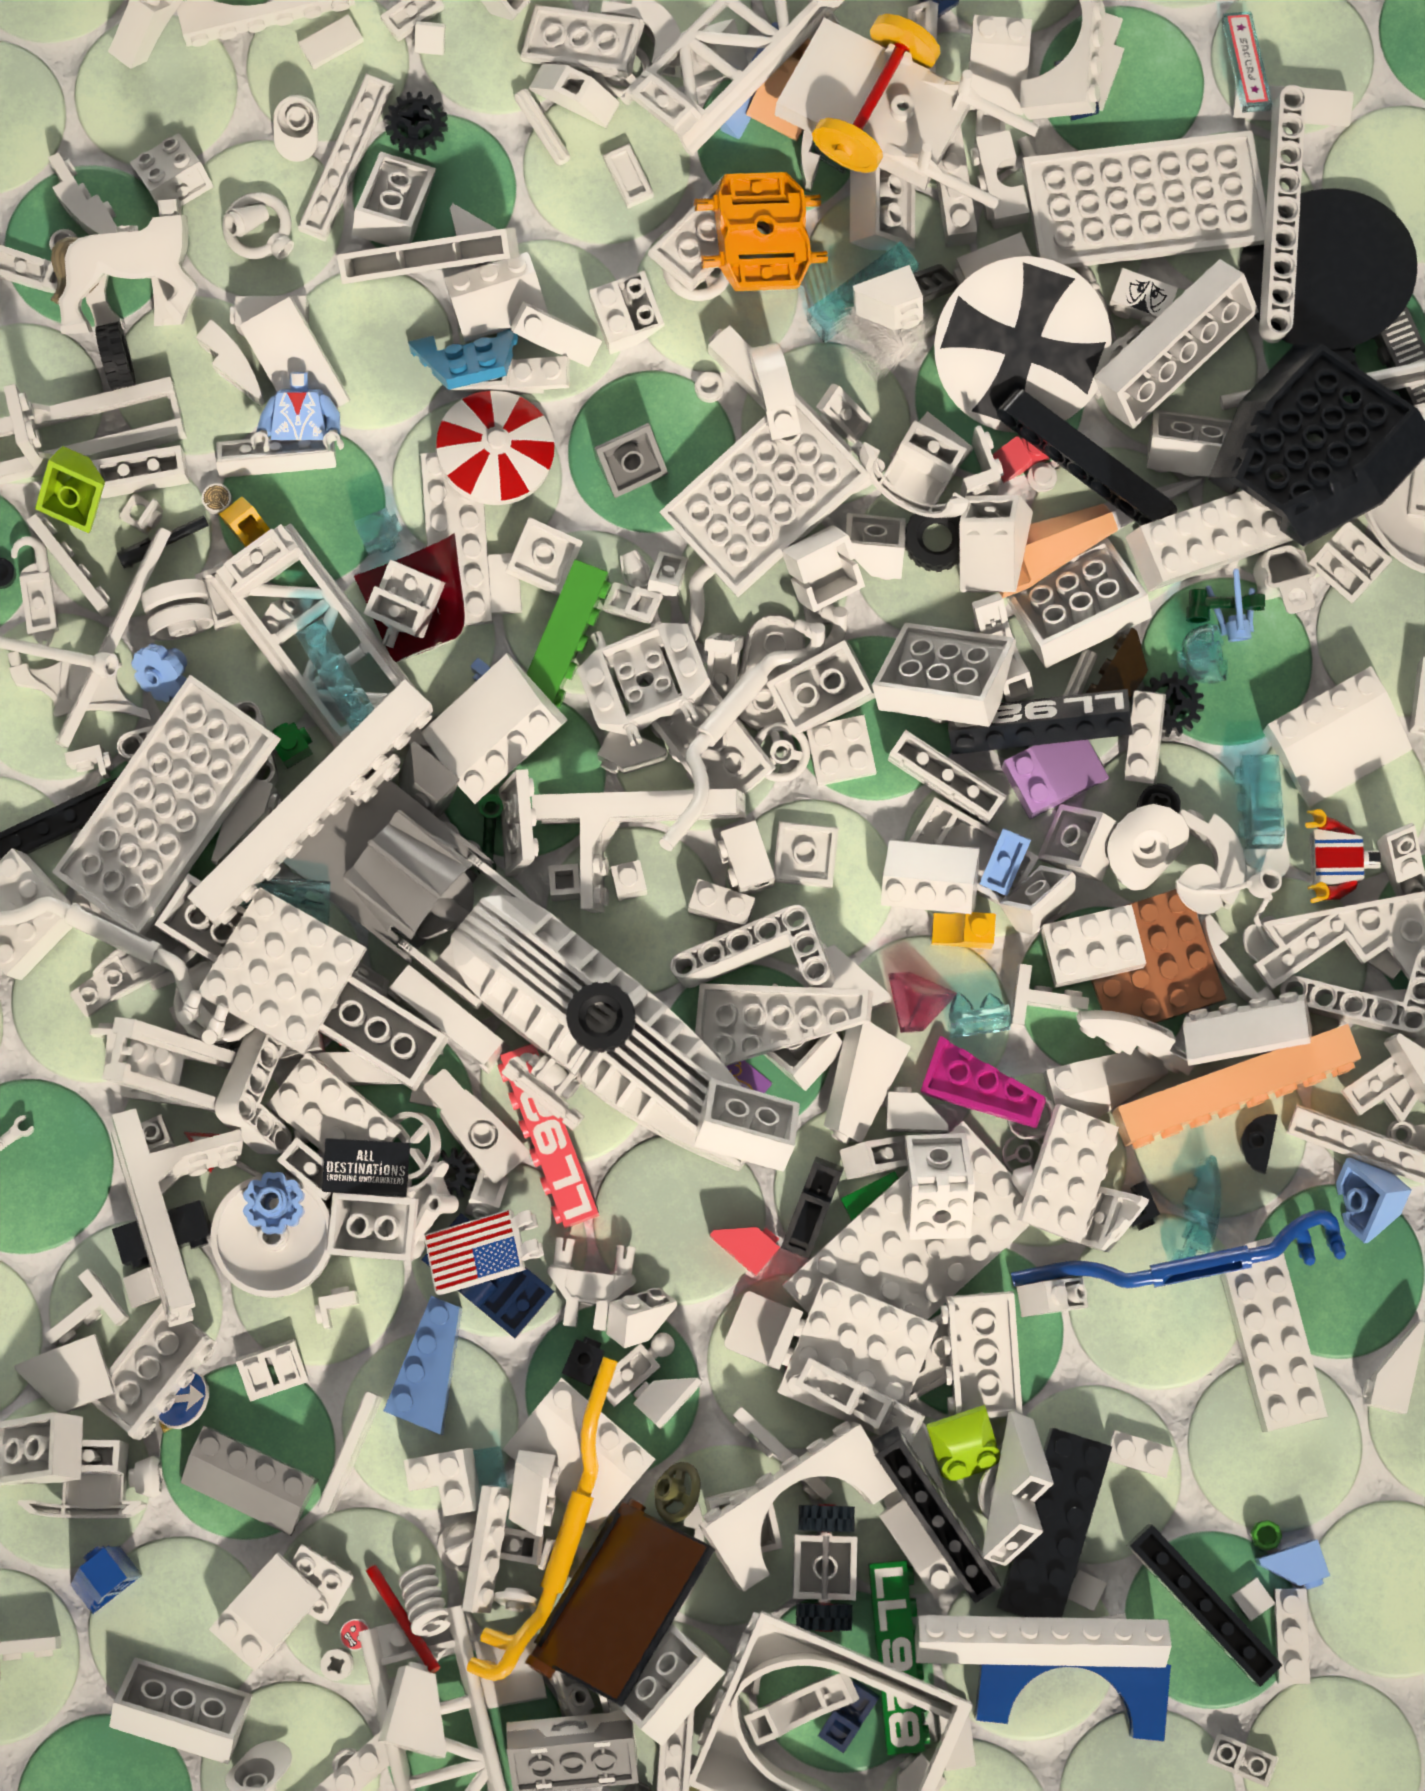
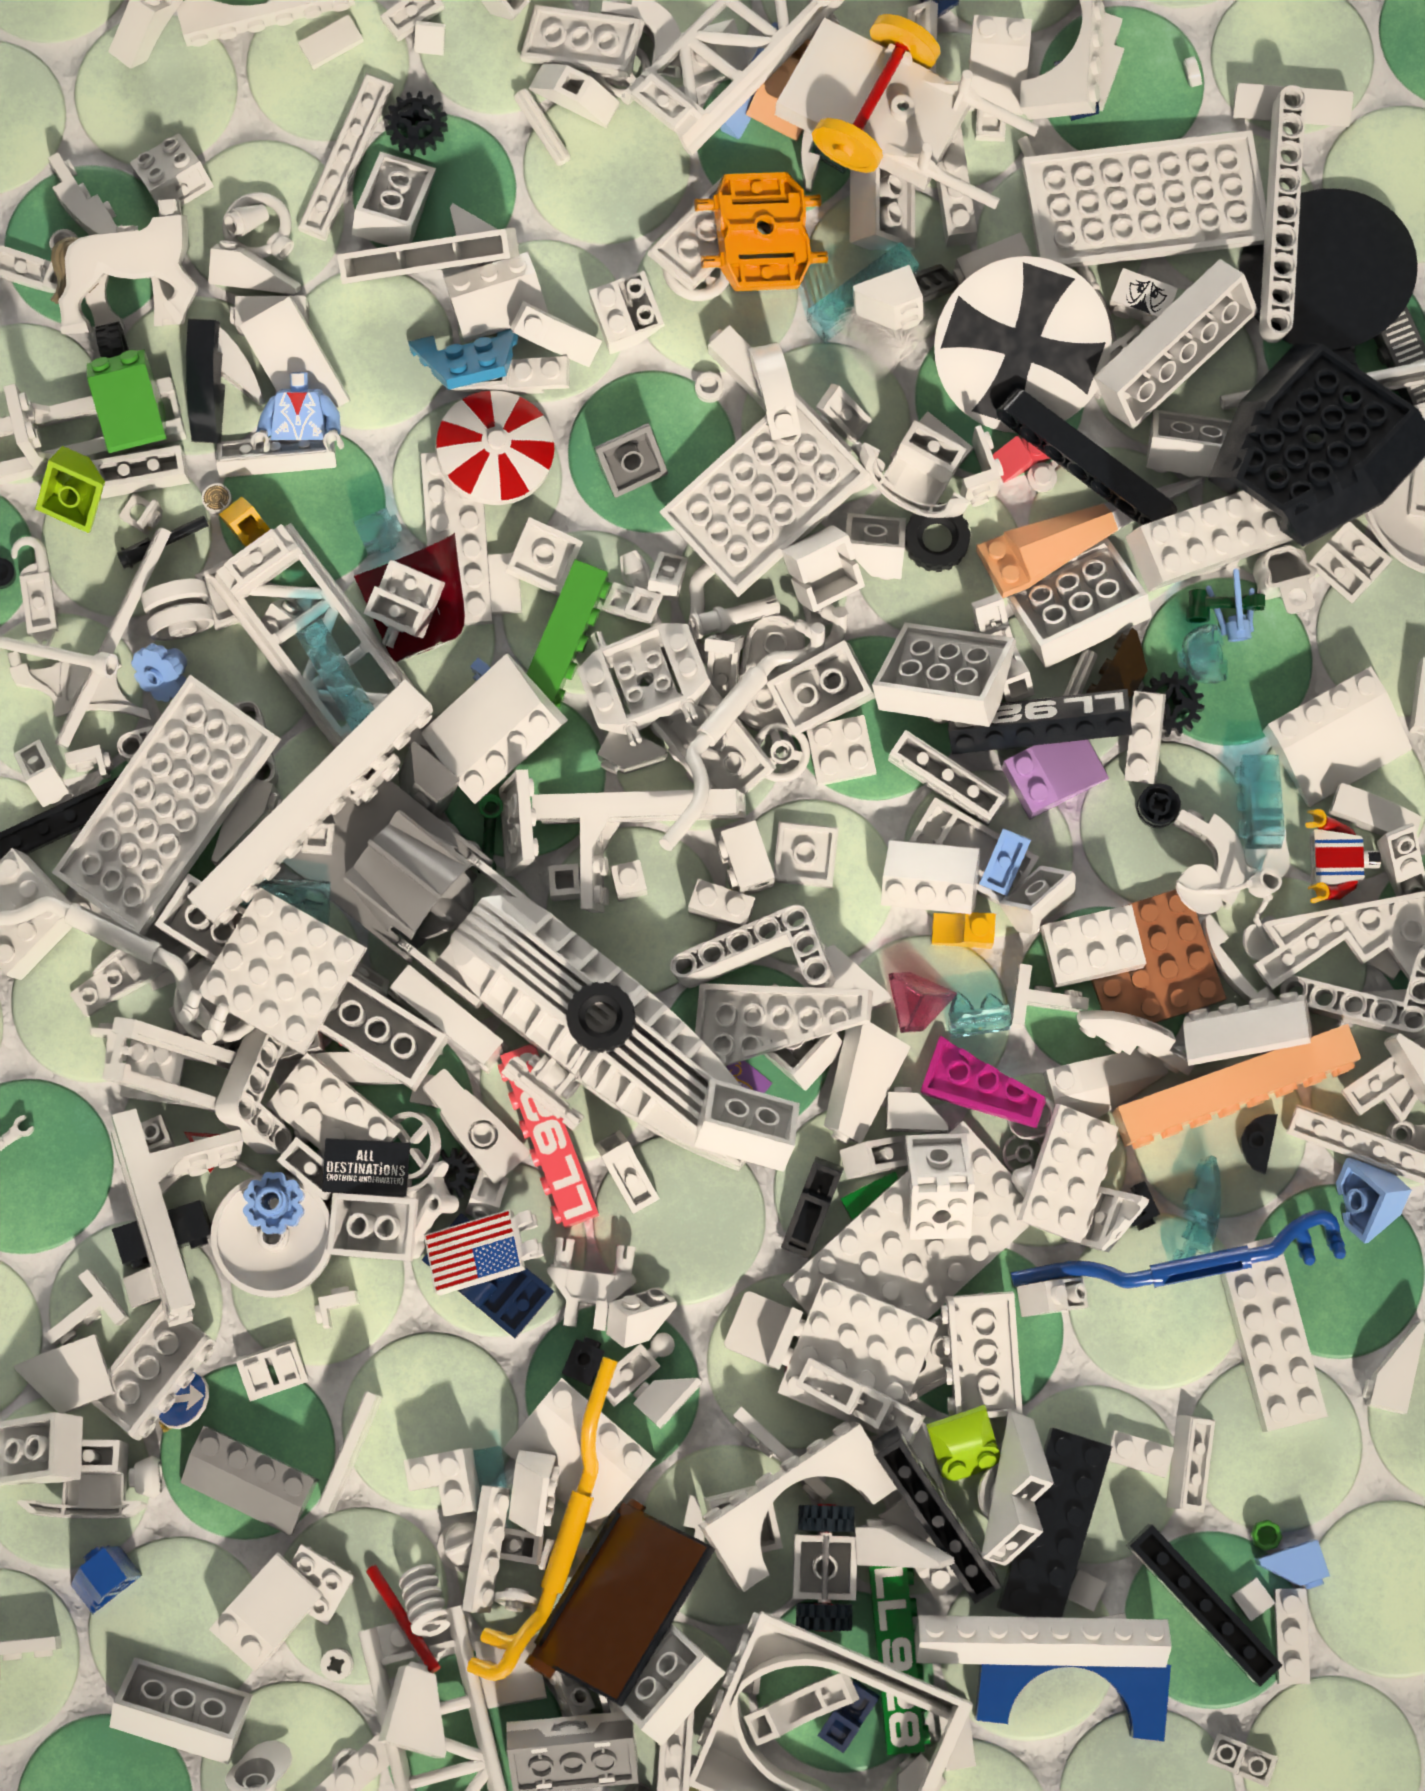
white plate [26,513,112,618] -> none
green brick [272,722,313,769] -> none
white cap [274,95,319,162] -> none
tile [340,1619,370,1651] -> none
medium blue wedge [383,1296,462,1435] -> none
white tile [603,144,654,209] -> none
olive piece [655,1462,701,1523] -> none
coral slope [710,1227,780,1277] -> none
white slope [959,495,1033,592] -> none
white arch [970,130,1030,229] -> none
white slope [1038,804,1118,882] -> none
white hat [1107,804,1189,891] -> none
tile [1222,12,1272,113] -> none
none -> white slope [14,739,69,807]
none -> bright green slope [87,349,167,453]
none -> black slope [186,319,225,443]
none -> white slope [208,240,301,295]
none -> white tile [301,822,335,855]
none -> white bracket [594,1130,660,1214]
none -> white pin [689,595,780,639]
none -> white slope [855,1518,954,1569]
none -> white slope [1166,1415,1215,1513]
none -> white tile [1183,56,1202,87]
none -> white slope [1328,782,1422,836]

